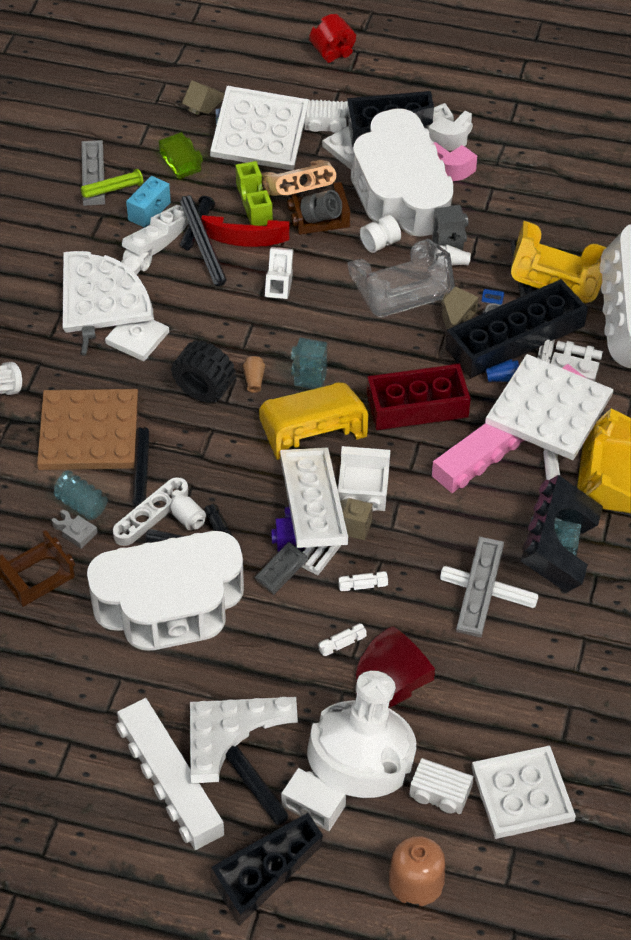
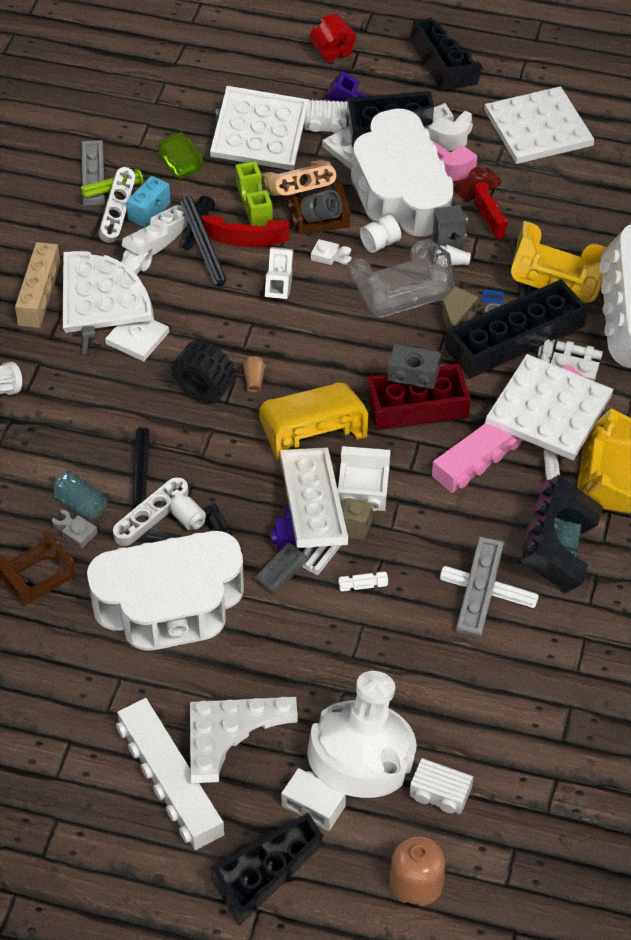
medium nougat plate [37,389,138,470] -> none
dark tan slope [182,80,225,115] -> none
black axle [226,745,288,825] -> none
clear light blue brick [291,337,327,389] -> none
white axle [318,623,367,656] -> none
dark red brick [356,626,435,708] -> none
white plate [471,746,576,839] -> none
blue cone [486,359,519,382] -> none
none -> tan brick [15,242,61,328]
none -> white beam [98,167,135,243]
none -> white plate [311,239,352,265]
none -> dark purple brick [325,71,366,102]
none -> dark grey brick [387,344,441,389]
none -> black wedge [410,18,482,90]
none -> clear red tile [454,166,501,202]
none -> red plate [474,182,508,239]
none -> white plate [484,86,594,164]

